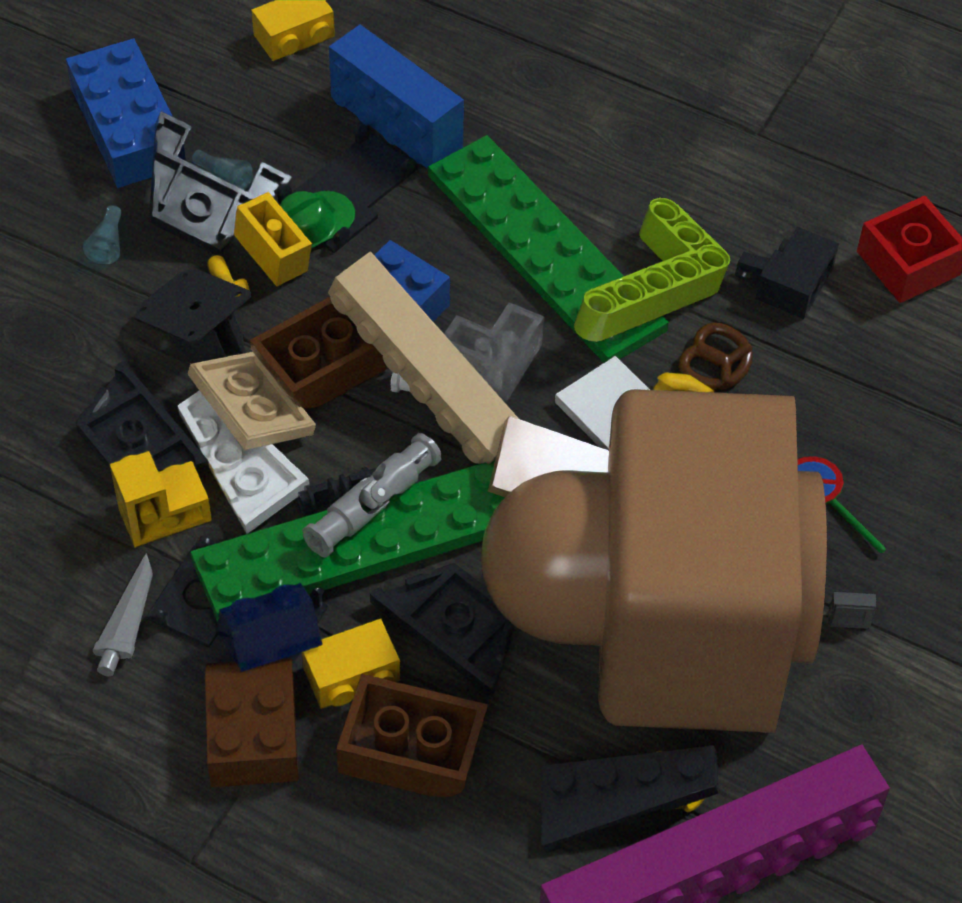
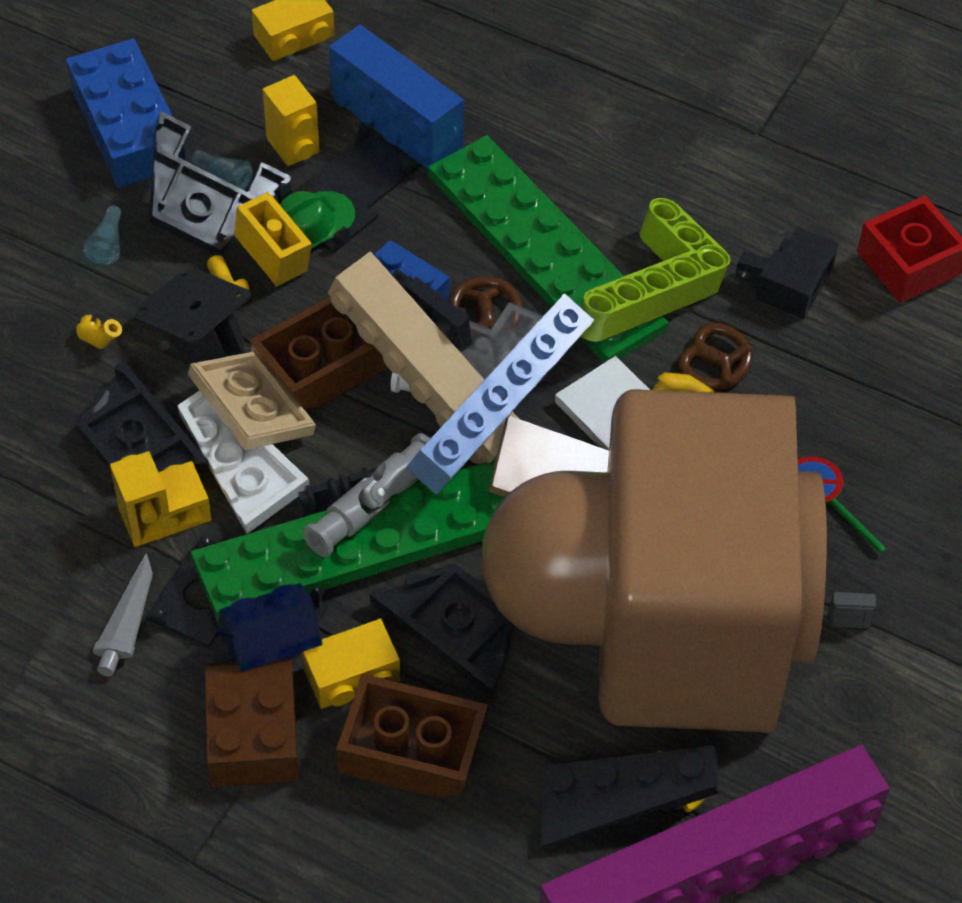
none -> yellow arm [76,315,122,349]
none -> yellow brick [262,75,319,166]
none -> black hinge [391,269,472,352]
none -> medium blue brick [406,294,594,495]
none -> reddish brown piece [448,276,523,335]

